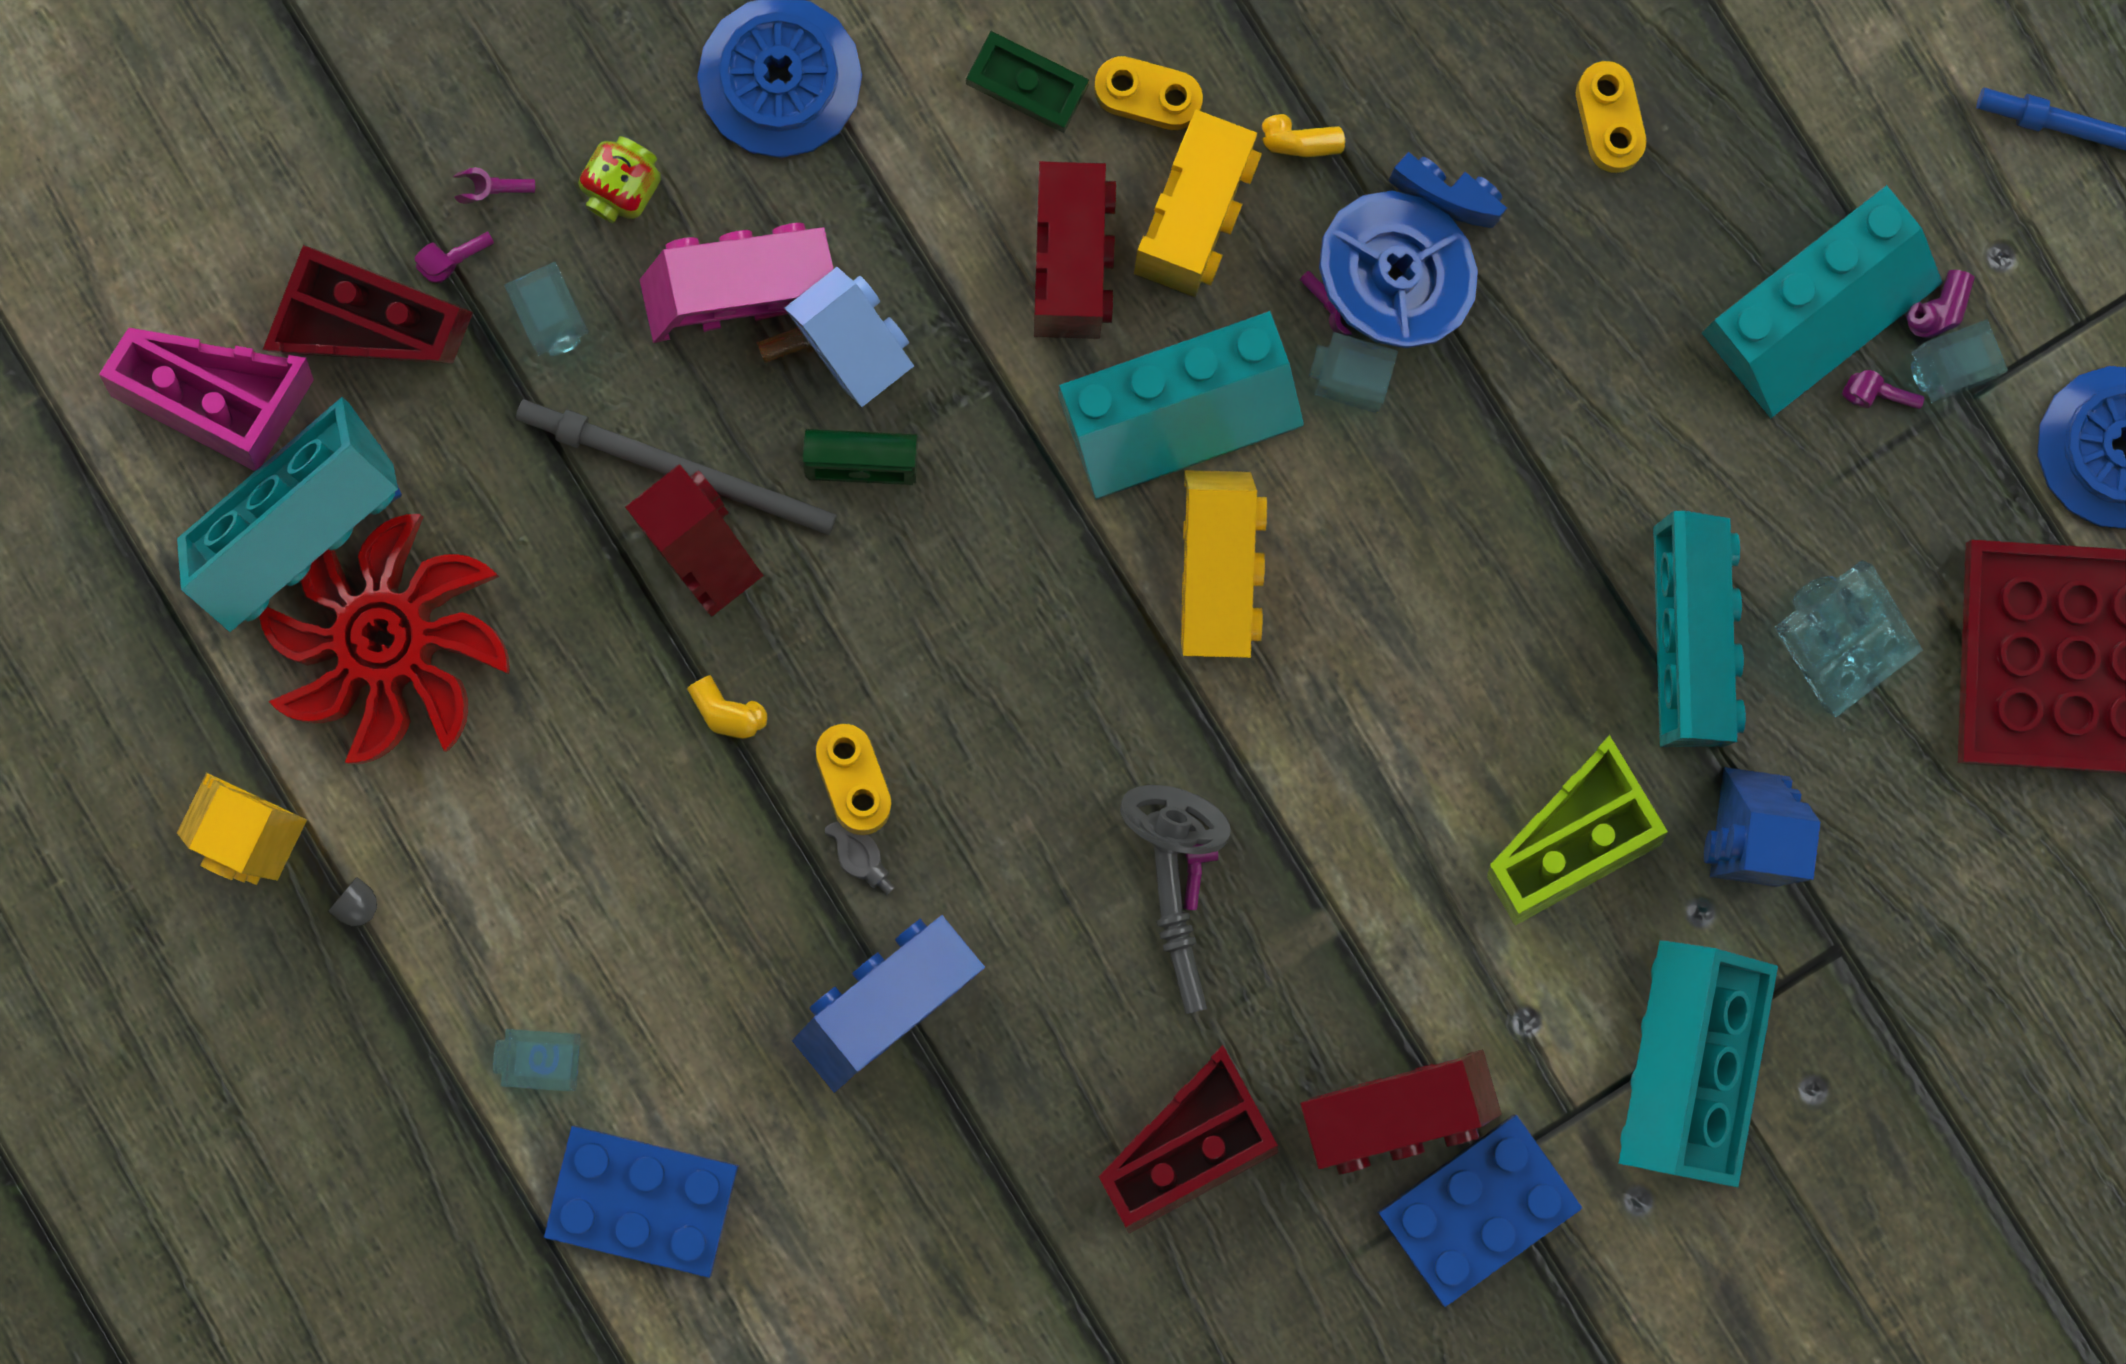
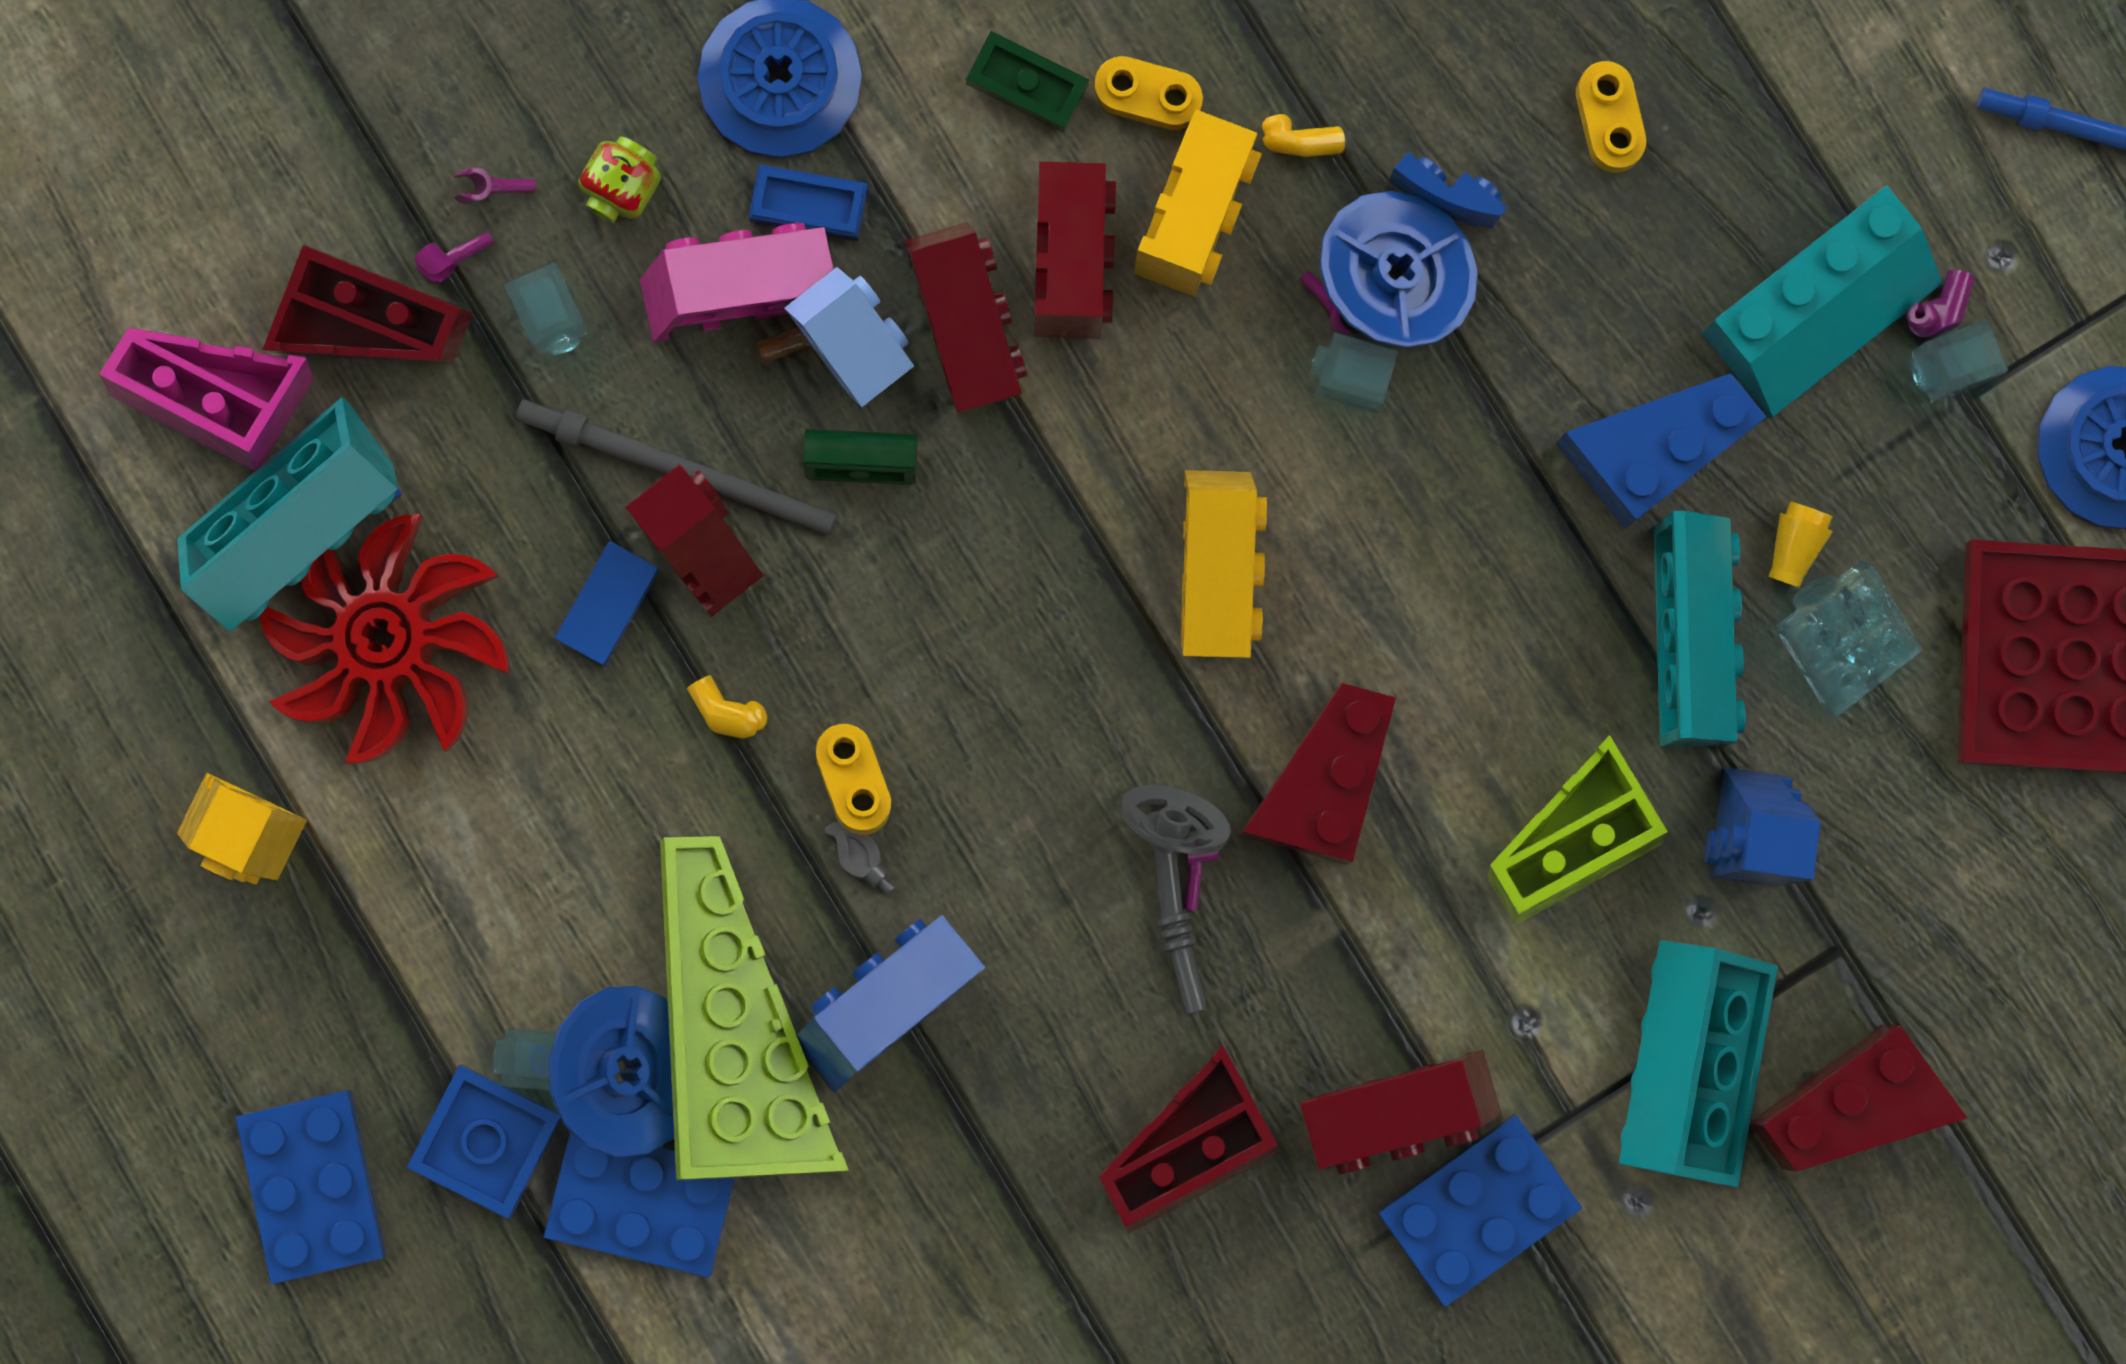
dark grey hinge [328,877,377,926] -> none
teal slope [1058,311,1304,500] -> none
magenta hand [1842,370,1924,409] -> none
none -> blue plate [235,1090,387,1284]
none -> blue plate [406,1065,561,1219]
none -> blue piece [549,986,674,1157]
none -> blue tile [554,541,660,667]
none -> lime wing [660,836,849,1181]
none -> blue tile [749,164,868,241]
none -> dark red wedge [904,222,1027,413]
none -> dark red wedge [1239,683,1396,865]
none -> blue wedge [1556,373,1767,529]
none -> dark red wedge [1750,1025,1968,1172]
none -> yellow cone [1768,502,1833,588]

